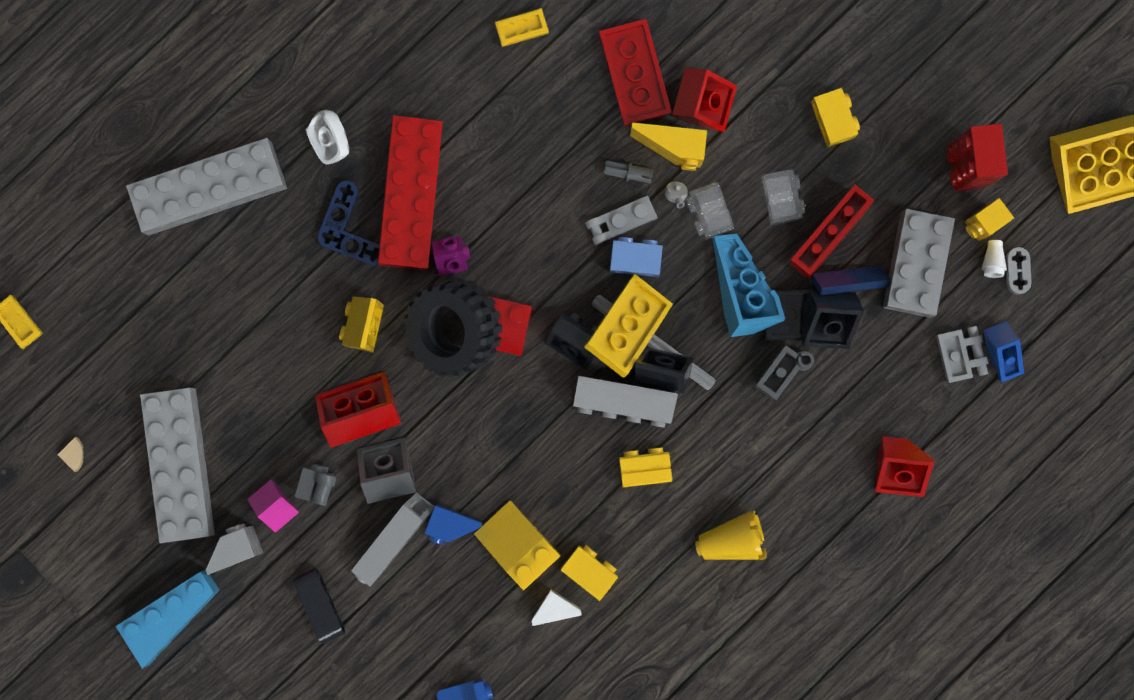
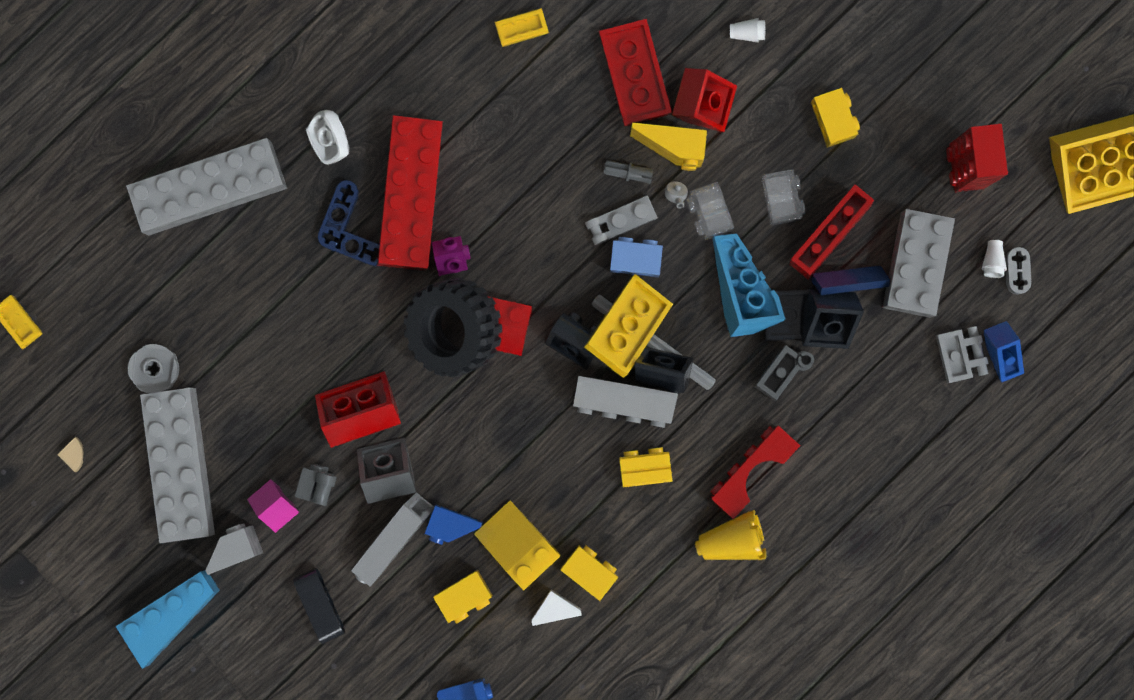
yellow slope [339,297,384,352] -> none
red slope [875,436,934,497] -> none
yellow brick [964,198,1014,241] -> none
none -> light grey plate [128,344,179,393]
none -> yellow brick [433,570,493,624]
none -> red arch [710,425,800,519]
none -> white cone [730,18,765,43]

